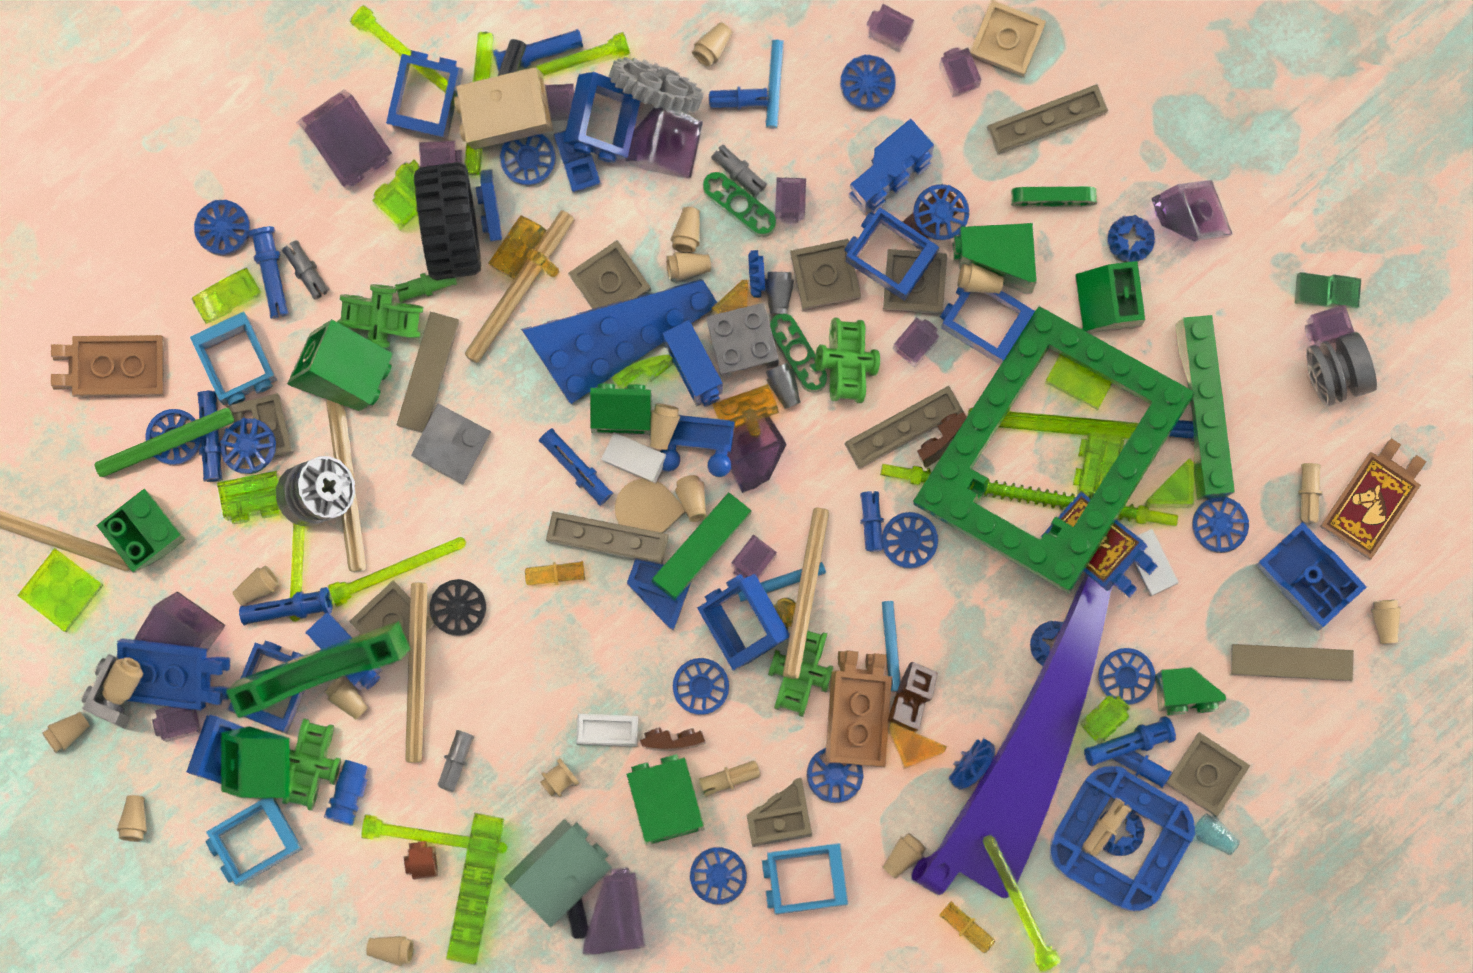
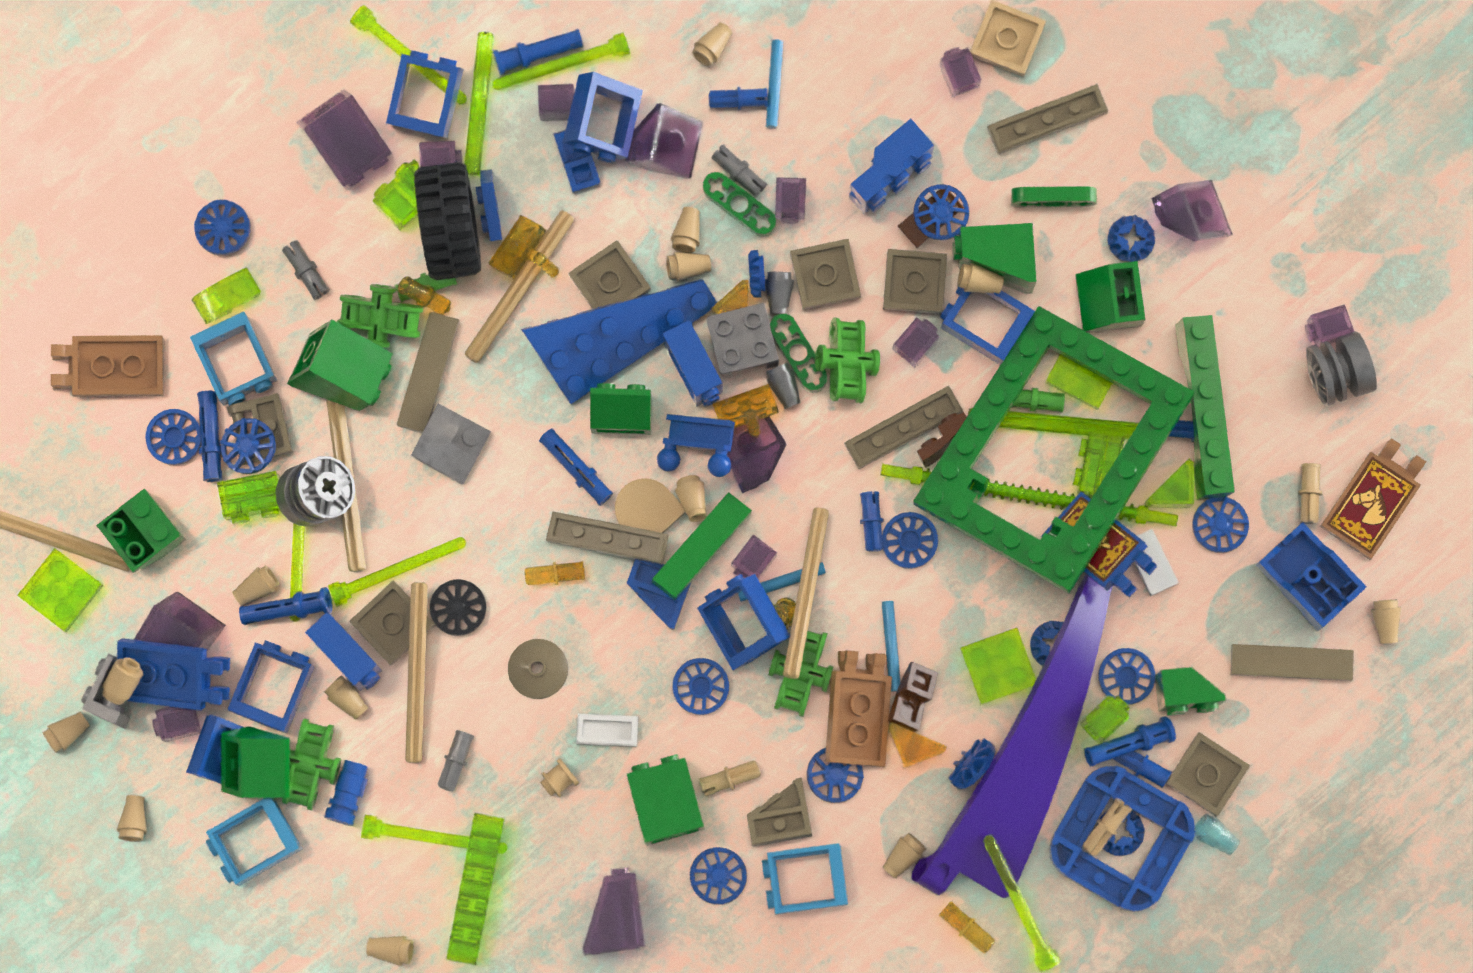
bright green axle [94,408,234,477] -> none
green arch [226,621,410,718] -> none
blue pin [248,226,289,319] -> none
copper plate [404,841,438,880] -> none
tan piece [454,39,553,150] -> none
blue wheel [500,134,556,186] -> none
sand green piece [503,819,612,939] -> none
white tile [601,433,666,484] -> none
light grey gear [608,57,704,114] -> none
clear neon green slope [611,354,673,389] -> none
reddish brown slope [640,727,706,751] -> none
tan cone [650,403,680,450] -> none
blue wheel [840,55,896,110] -> none
blue window [844,207,939,301] -> none
clear purple brick [866,4,914,53] -> none
clear green slope [1295,272,1361,308] -> none
none -> clear yellow axle [398,276,451,315]
none -> dark tan dish [508,639,568,699]
none -> clear neon green plate [960,628,1036,705]
none -> bright green pin [1012,388,1065,412]

